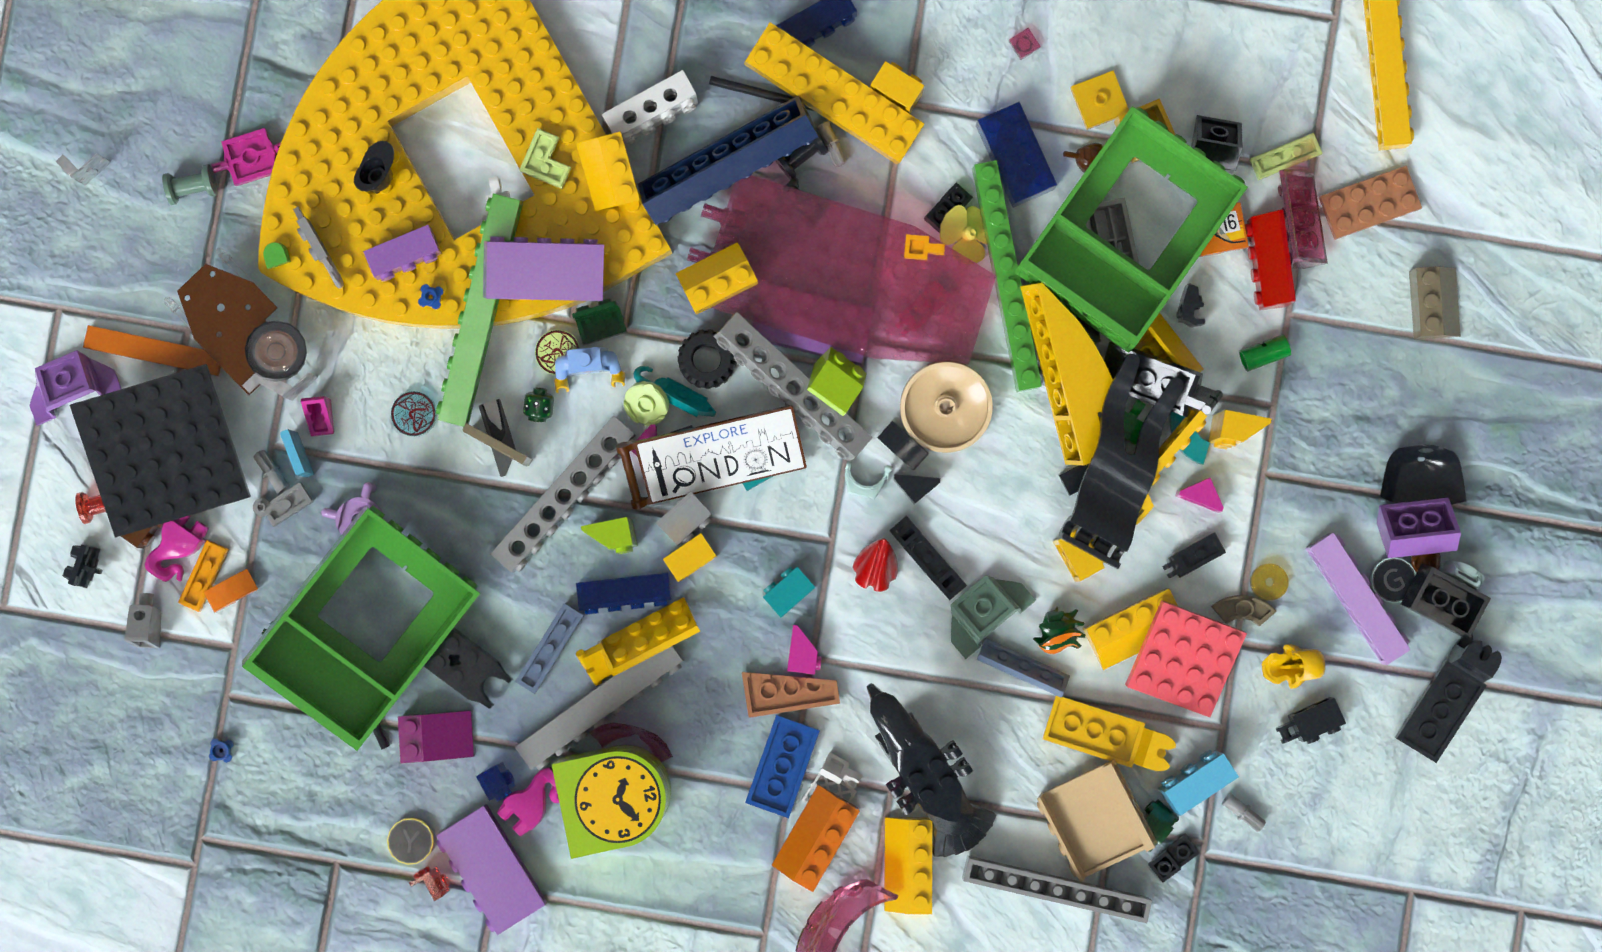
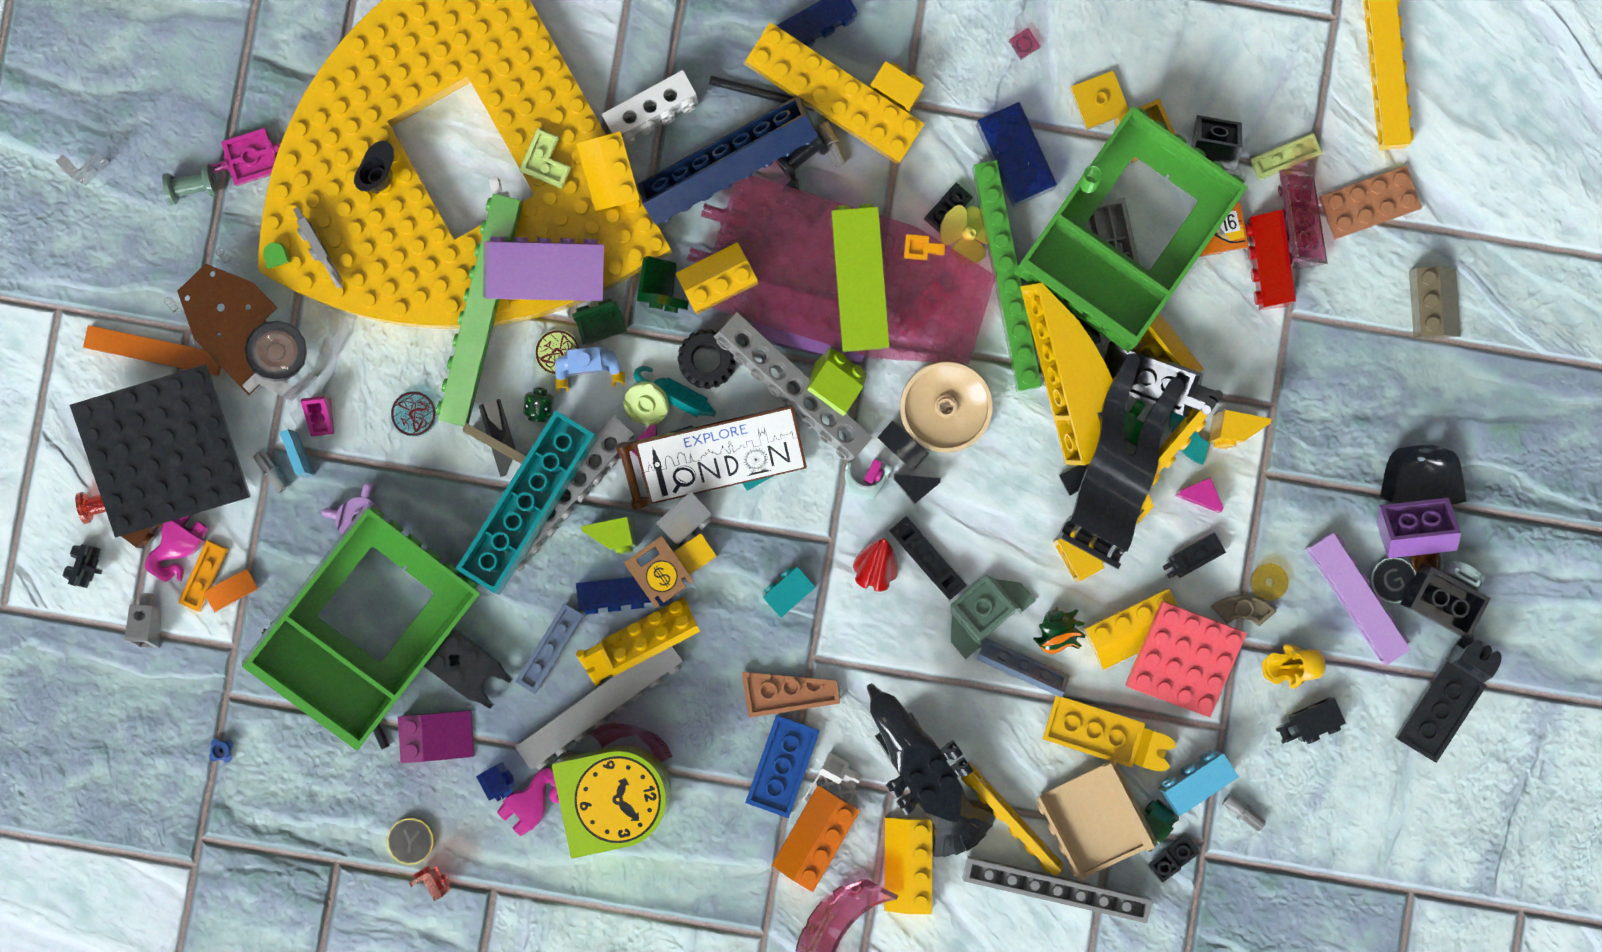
medium lavender piece [29,350,121,426] -> none
light grey hinge [253,482,314,527] -> none
medium lavender brick [363,225,442,281] -> none
blue plate [418,284,444,309] -> none
medium lavender brick [436,804,547,935] -> none
dark pink slope [787,625,822,675] -> none
reddish brown piece [1063,143,1103,173] -> none
black hand [1176,284,1205,328] -> none
green pin [1239,334,1291,372] -> none
none -> teal brick [456,410,599,595]
none -> medium nougat container [624,536,694,608]
none -> dark green bracket [637,256,689,313]
none -> lime brick [831,204,889,352]
none -> dark pink plate [863,459,884,485]
none -> yellow plate [961,761,1064,877]
none -> bright green piece [1080,165,1103,193]

